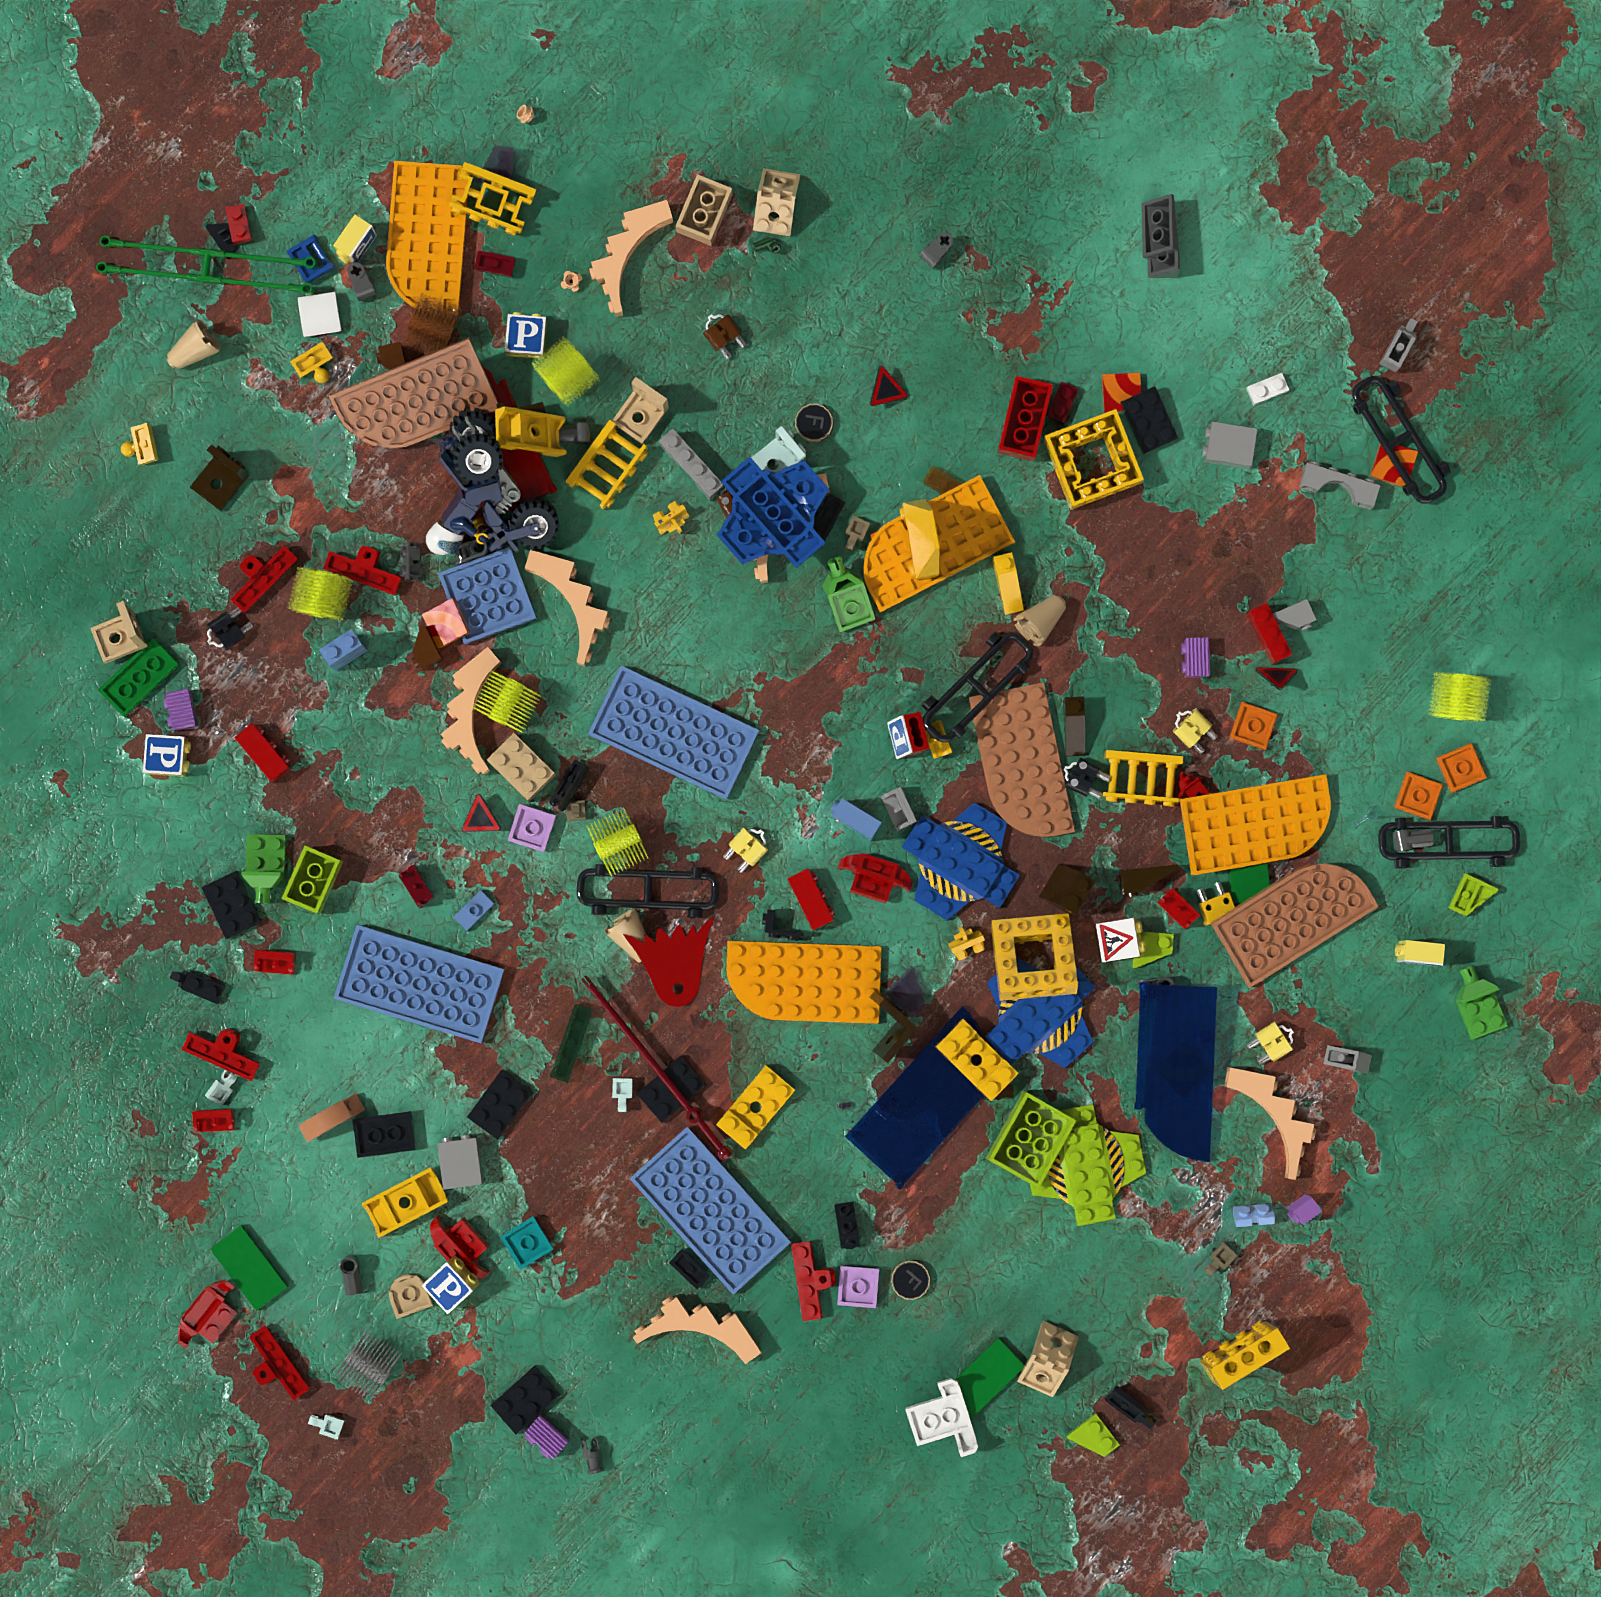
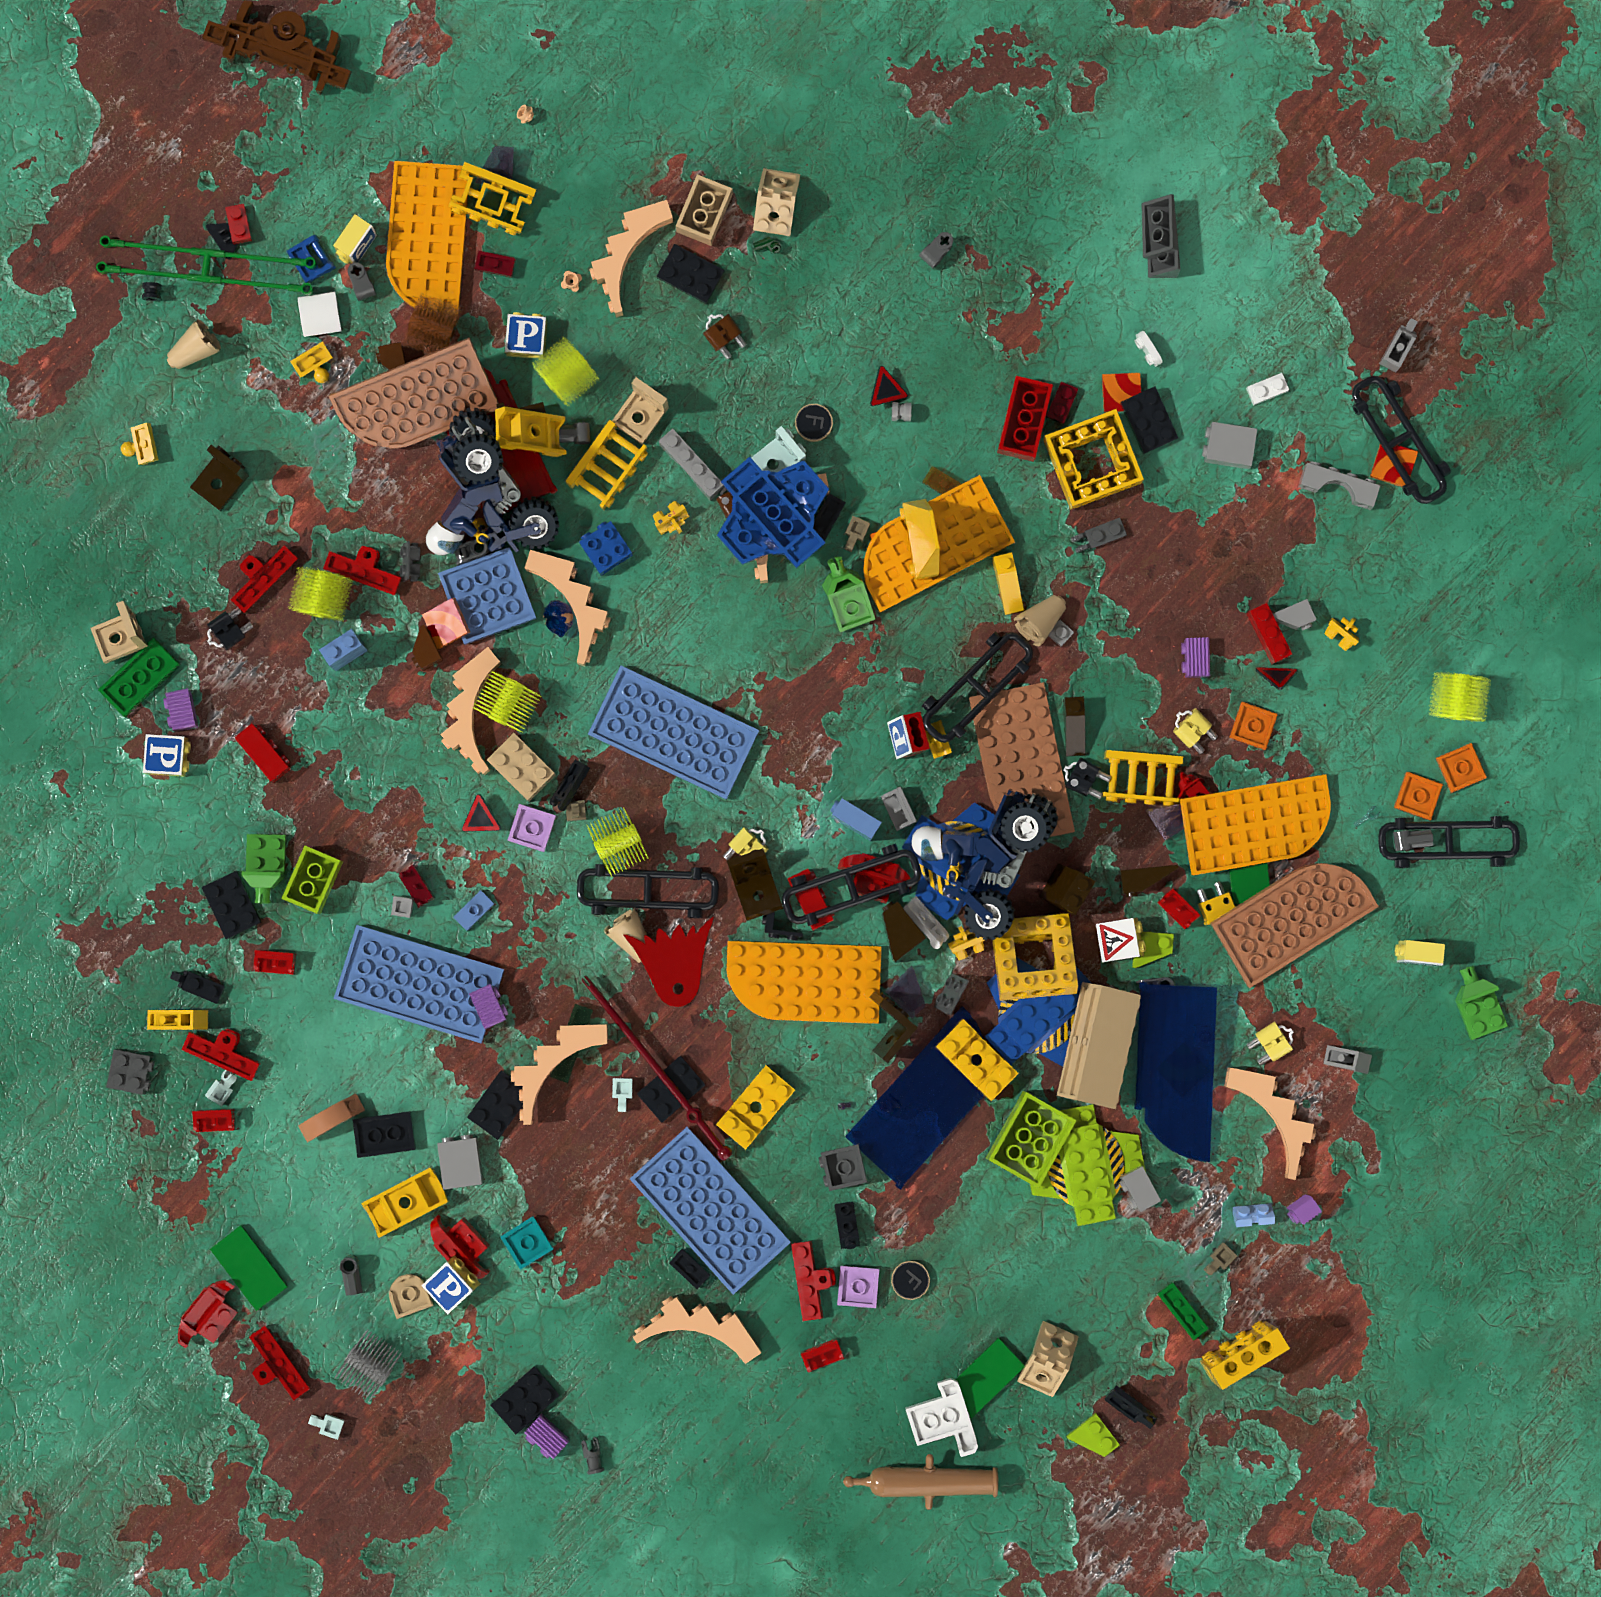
lime wing [1448,873,1499,916] -> none
none -> dark grey plate [106,1049,155,1095]
none -> black wheel [142,282,162,301]
none -> yellow slope [147,1010,208,1030]
none -> reddish brown piece [202,0,351,95]
none -> light grey plate [391,895,414,918]
none -> medium lavender brick [469,984,509,1029]
none -> light nougat arch [511,1024,608,1125]
none -> clear blue hair [543,600,573,638]
none -> blue brick [579,521,633,576]
none -> black plate [656,244,724,305]
none -> dark brown bracket [727,848,783,921]
none -> black bar [782,843,922,926]
none -> red hinge [800,1338,844,1373]
none -> dark grey plate [819,1144,868,1191]
none -> medium nougat piece [843,1454,998,1510]
none -> dark brown slope [881,901,926,963]
none -> light grey wheel [891,402,911,422]
none -> white plate [903,896,949,949]
none -> piece [912,789,1058,940]
none -> dark grey hinge [934,974,969,1015]
none -> light grey plate [1048,620,1074,647]
none -> tan brick [1057,982,1141,1109]
none -> dark grey hinge [1071,518,1127,553]
none -> light grey brick [1119,1166,1161,1212]
none -> white plate [1134,331,1162,367]
none -> wing [1146,804,1184,841]
none -> green plate [1157,1282,1209,1341]
none -> yellow hips [1324,617,1359,651]

